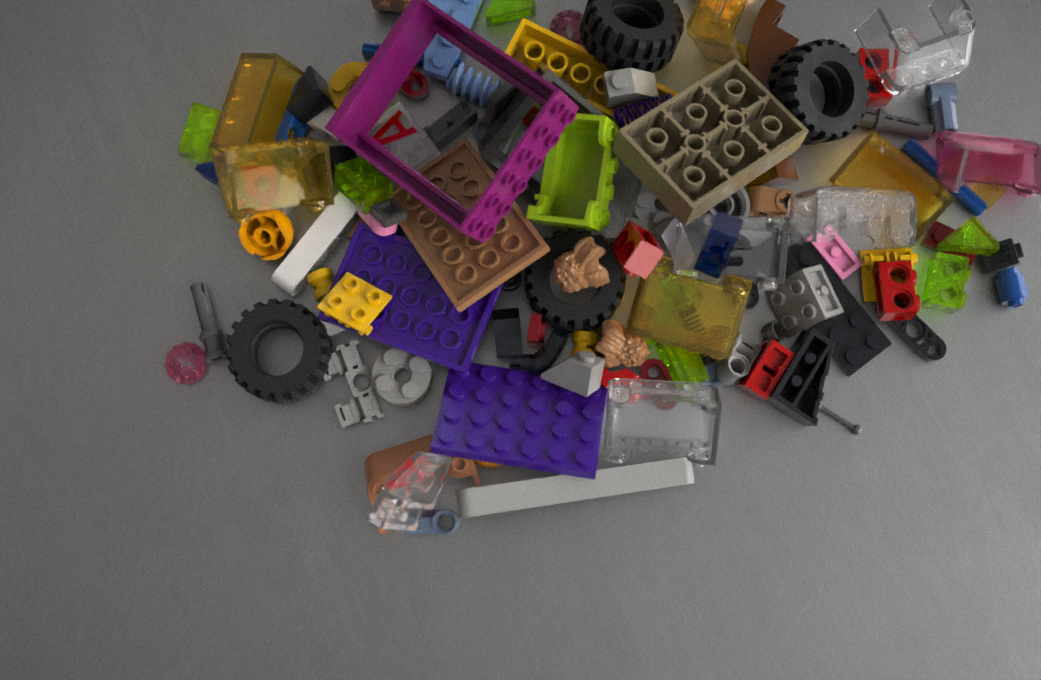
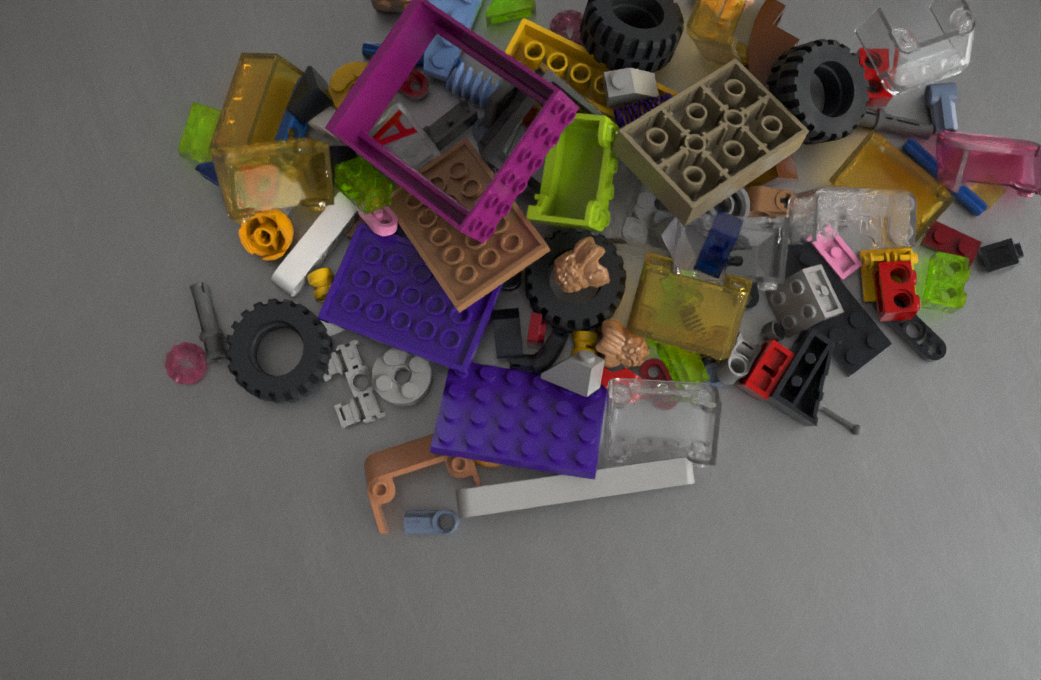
yellow hinge [317,272,392,336] -> none
clear slope [366,451,453,531] -> none
dark grey tile [370,198,407,228] -> none
red brick [611,220,664,279] -> none
clear neon green slope [937,216,1000,256] -> none
blue brick [995,267,1029,308] -> none

